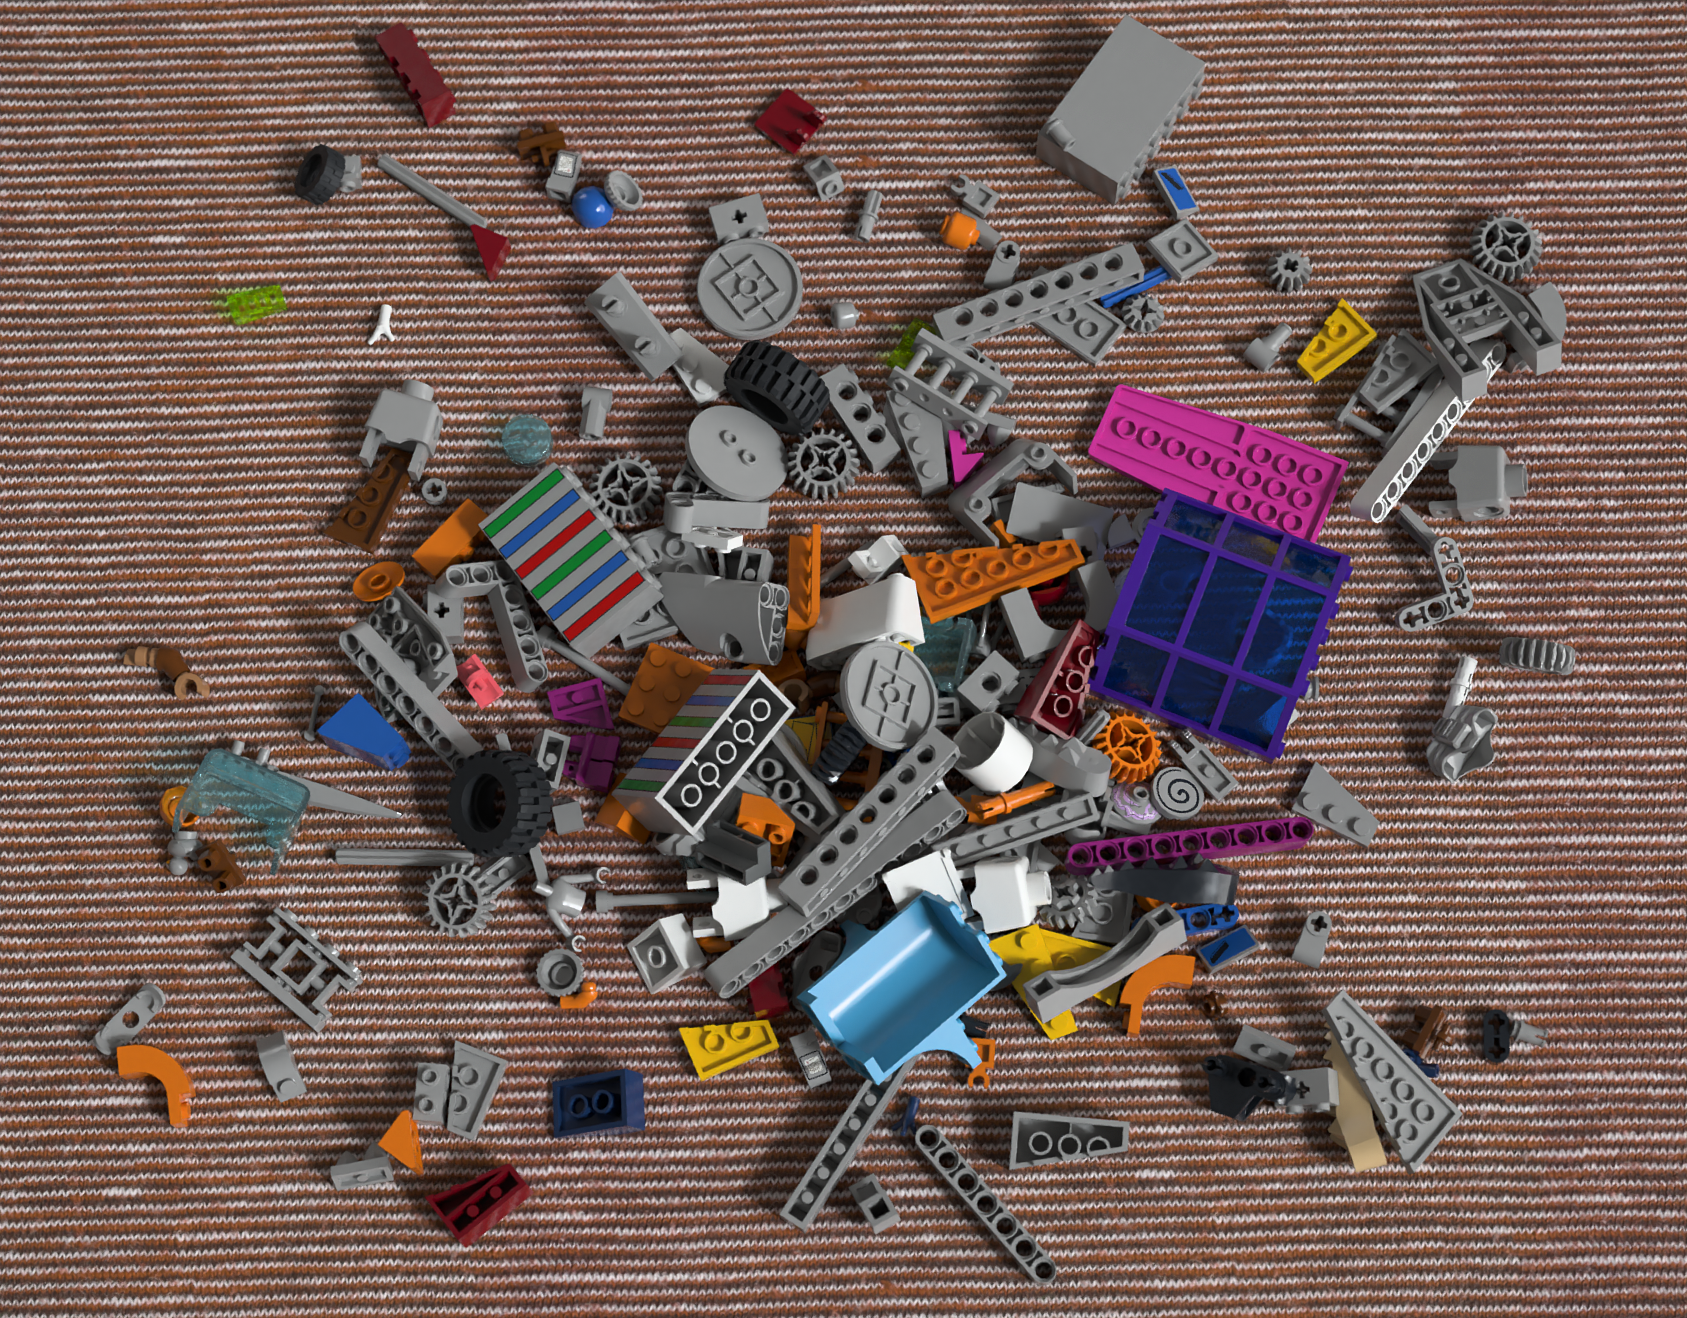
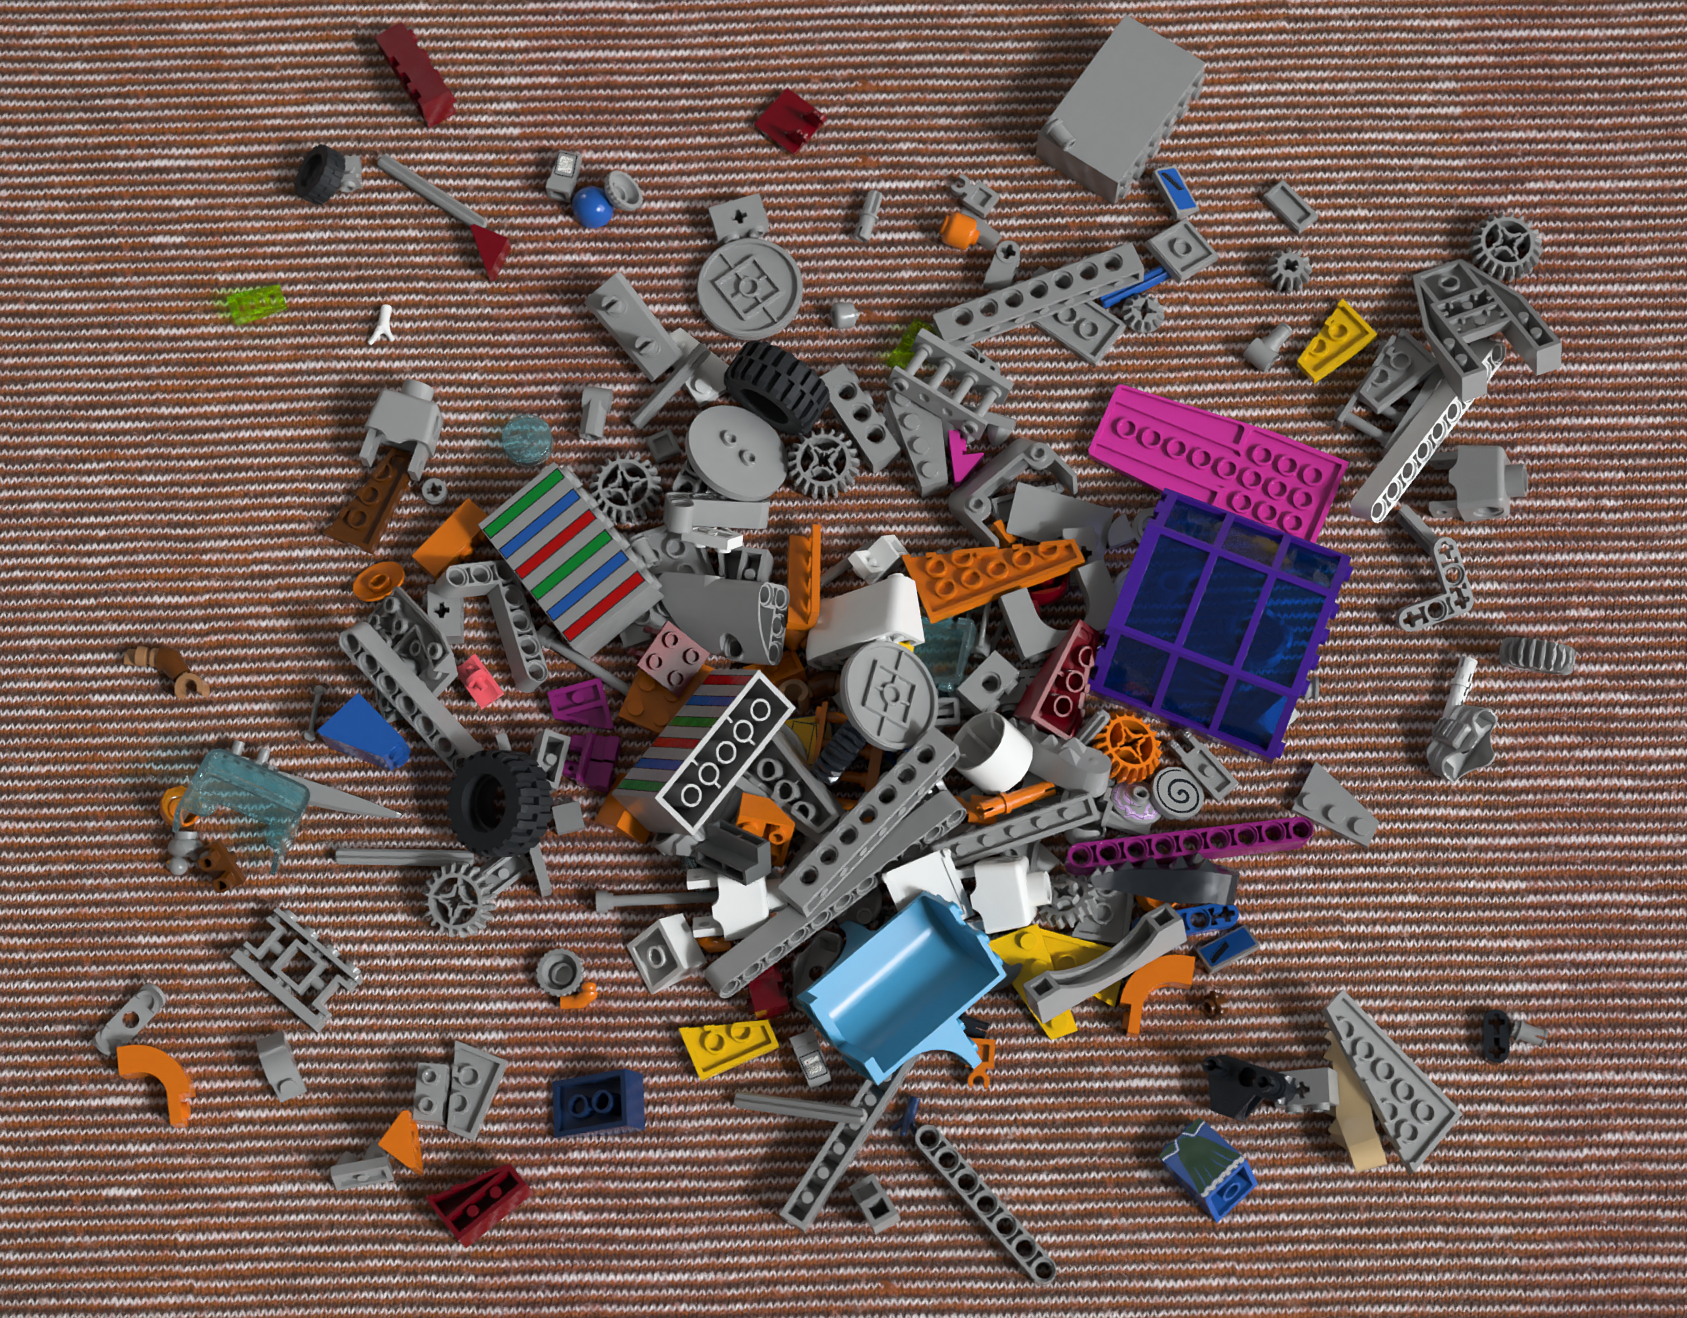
reddish brown hips [517,121,567,167] -> none
light grey piece [532,867,610,952] -> none
light grey bracket [803,154,845,201] -> none
light grey wedge [1009,1112,1130,1170] -> none
light grey plate [1232,1024,1297,1072] -> none
light grey piece [1291,911,1332,969] -> none
reddish brown hips [1402,1004,1454,1061] -> none
dark blue arm [1402,1048,1439,1078] -> none
light grey arch [1505,282,1567,374] -> none
none -> plate [627,621,710,698]
none -> light grey axle [630,343,711,430]
none -> light grey tile [645,428,681,464]
none -> light grey axle [734,1091,868,1125]
none -> slope [1158,1117,1258,1223]
none -> light grey tile [1262,179,1319,235]

